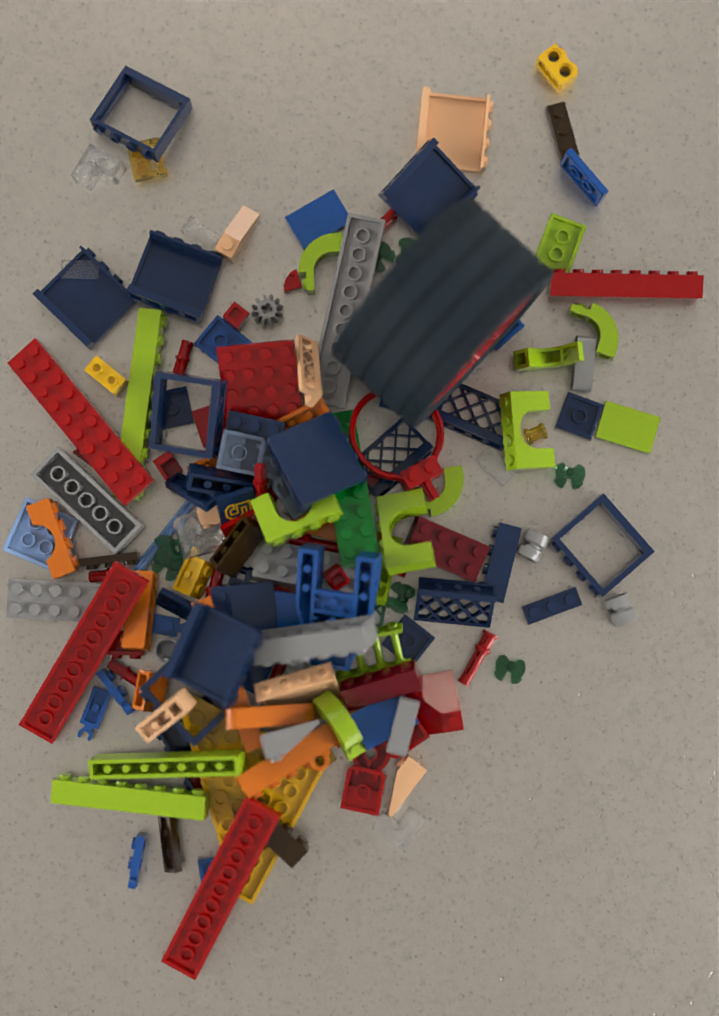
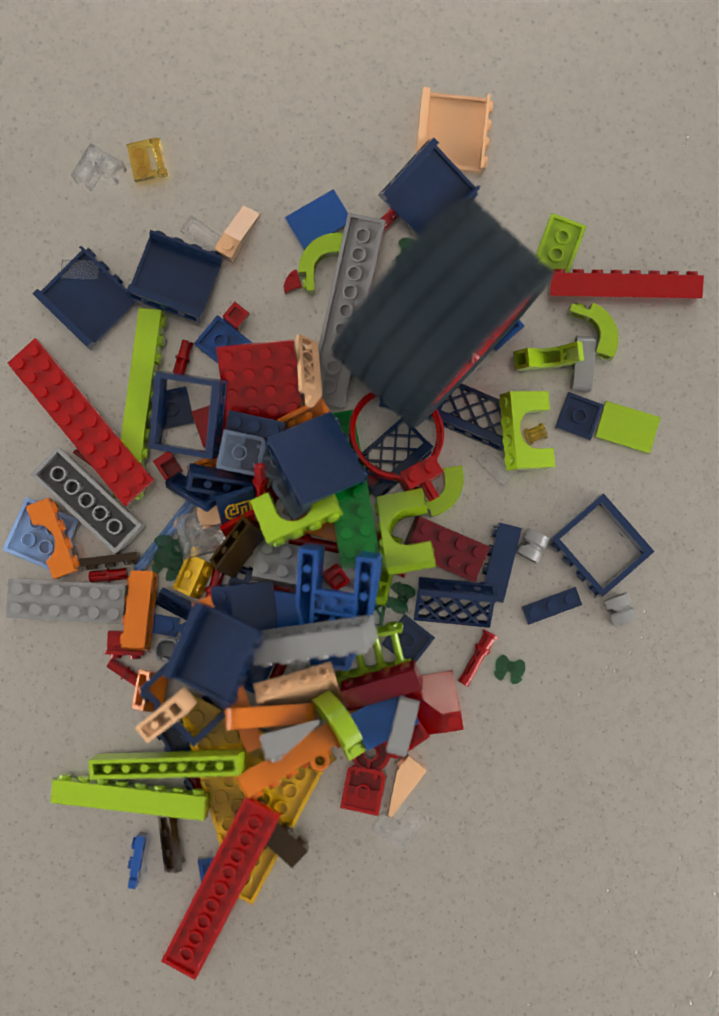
red plate [19,561,150,744] -> none
blue plate [78,685,112,741] -> none
yellow brick [84,355,128,397] -> none
dark blue window [90,65,193,162] -> none
blue plate [96,668,136,716] -> none
light grey gear [252,294,283,327] -> none
clear green piece [375,241,395,273] -> none
yellow brick [535,43,579,93] -> none
dark brown plate [545,101,579,162] -> none
clear green piece [554,462,586,489] -> none
blue tile [560,148,609,207] -> none

